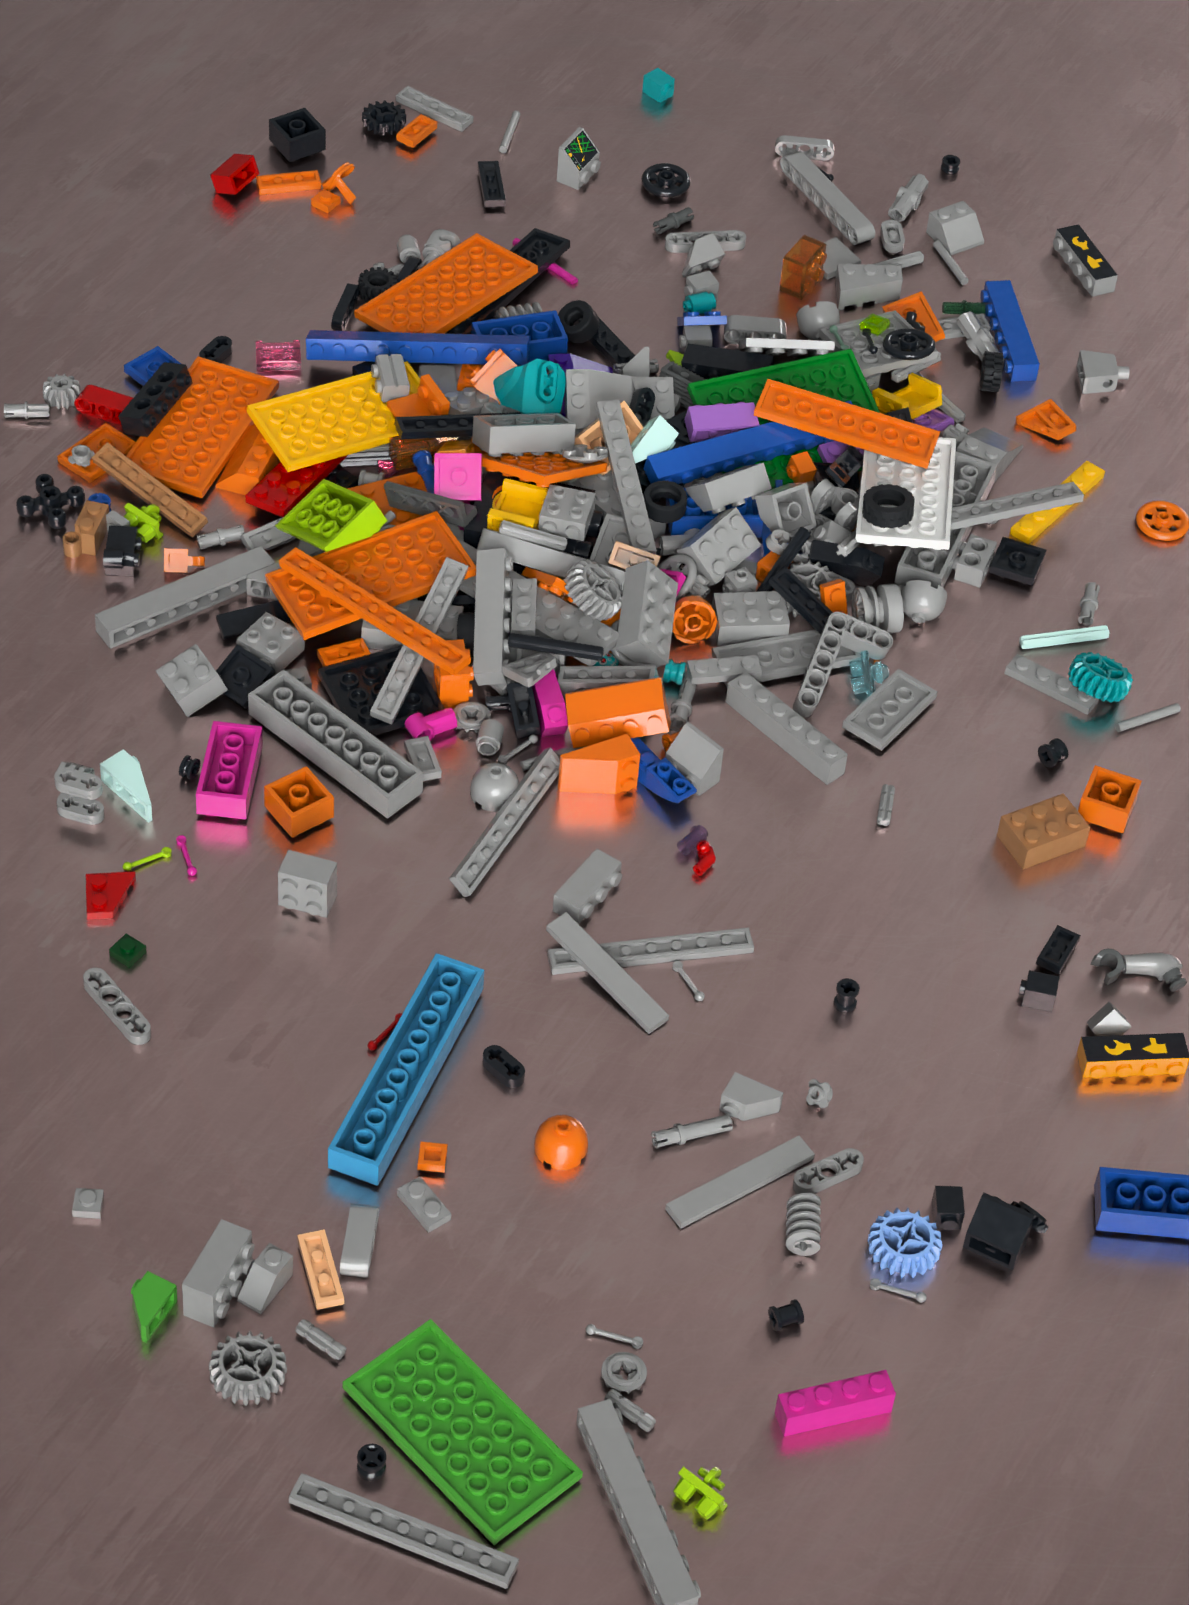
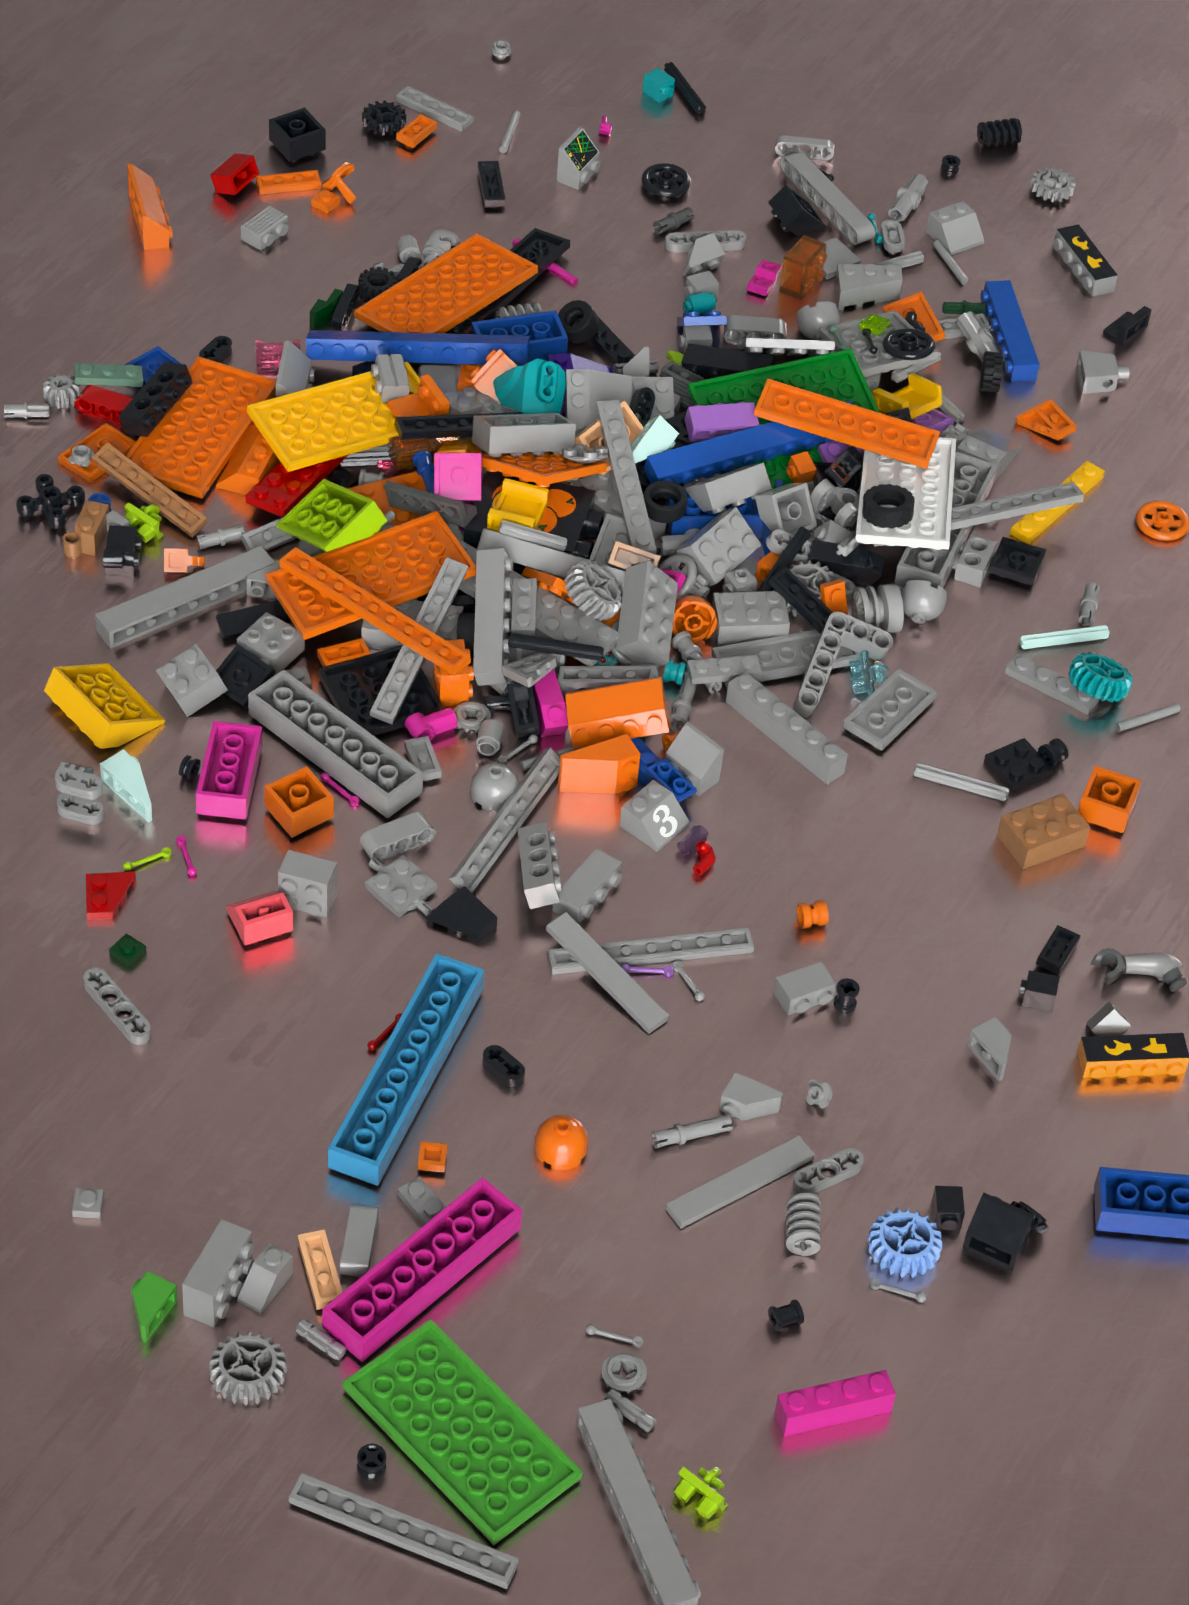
light grey brick [538,484,596,541] -> none
light grey axle [877,784,895,826] -> none
none -> yellow slope [44,663,165,749]
none -> sand green plate [73,363,143,387]
none -> orange slope [127,164,173,251]
none -> coral slope [226,891,293,946]
none -> light grey brick [241,205,289,251]
none -> light grey slope [276,340,315,397]
none -> dark green slope [310,289,343,330]
none -> dark pink hinge [320,772,360,807]
none -> dark pink brick [322,1177,522,1362]
none -> light grey beam [359,812,436,861]
none -> light grey plate [365,854,437,918]
none -> black slope [426,886,497,942]
none -> light grey plate [491,40,511,58]
none -> light grey brick [517,821,563,909]
none -> dark pink hand [599,115,612,136]
none -> light grey slope [619,780,689,852]
none -> medium lavender hinge [621,964,674,977]
none -> black axle [664,62,707,115]
none -> light grey pin [671,631,722,693]
none -> dark pink slope [747,260,782,296]
none -> black slope [768,185,826,236]
none -> light grey brick [773,961,836,1016]
none -> orange wheel [797,900,829,929]
none -> teal hinge [867,213,882,244]
none -> light grey axle [914,763,1009,801]
none -> light grey slope [967,1017,1011,1082]
none -> black piece [977,118,1022,147]
none -> black plate [984,738,1053,793]
none -> light grey gear [1030,167,1076,202]
none -> black panel [1103,306,1151,345]

